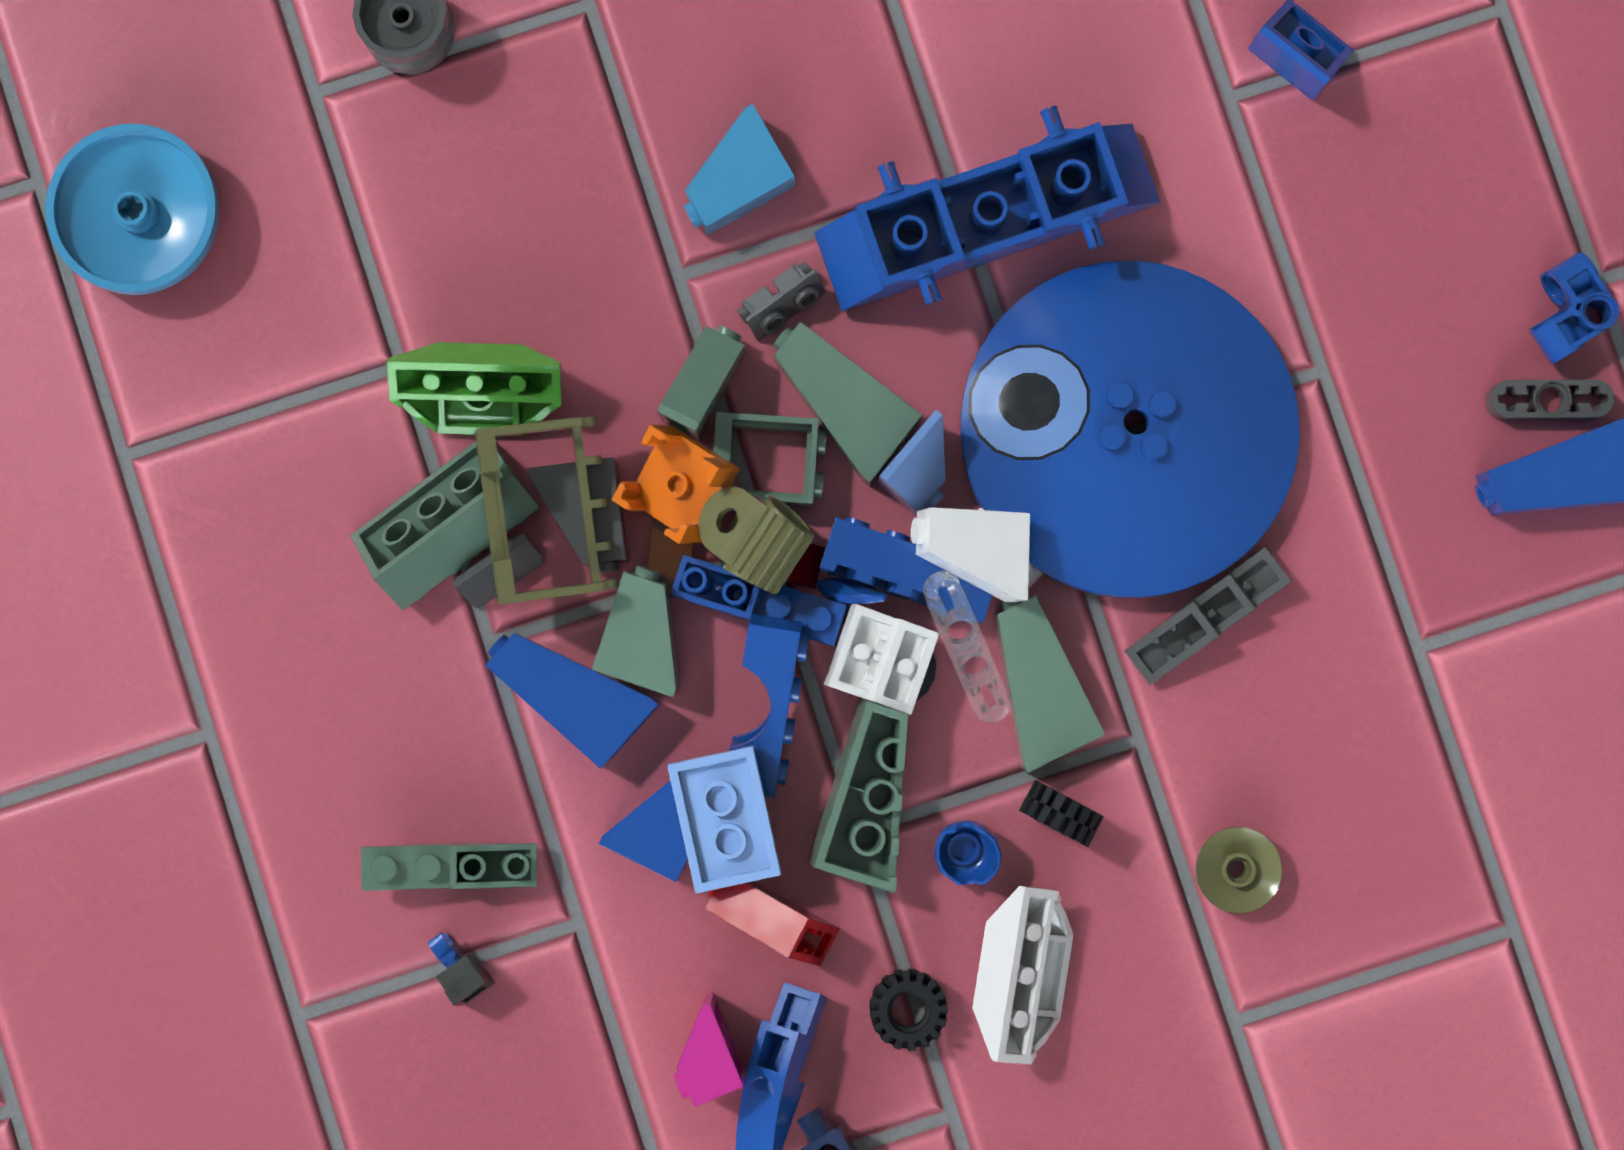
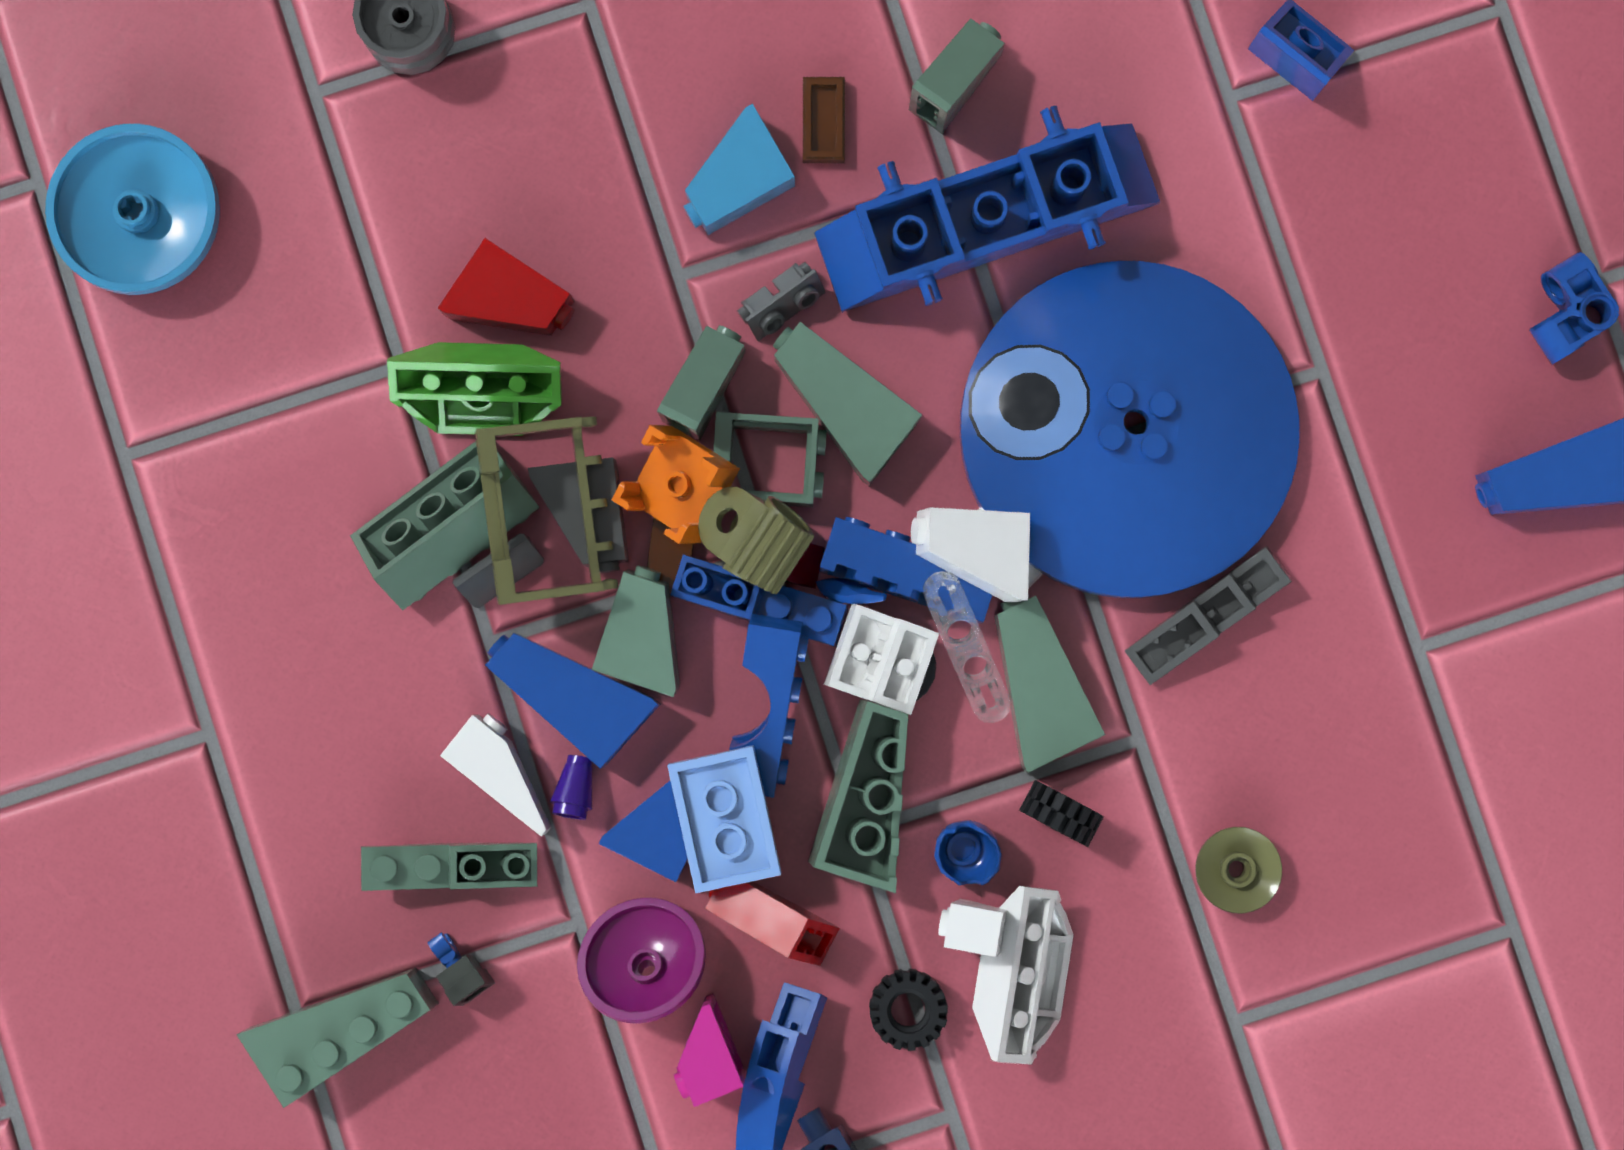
medium blue slope [877,410,945,516] -> none
dark grey beam [1485,380,1615,421] -> none
none -> sand green wedge [237,968,439,1108]
none -> red slope [438,238,575,336]
none -> white slope [440,714,551,836]
none -> dark purple cone [550,755,593,820]
none -> magenta dish [577,898,706,1023]
none -> reddish brown tile [803,77,845,163]
none -> sand green slope [909,18,1005,134]
none -> white slope [939,899,1007,957]

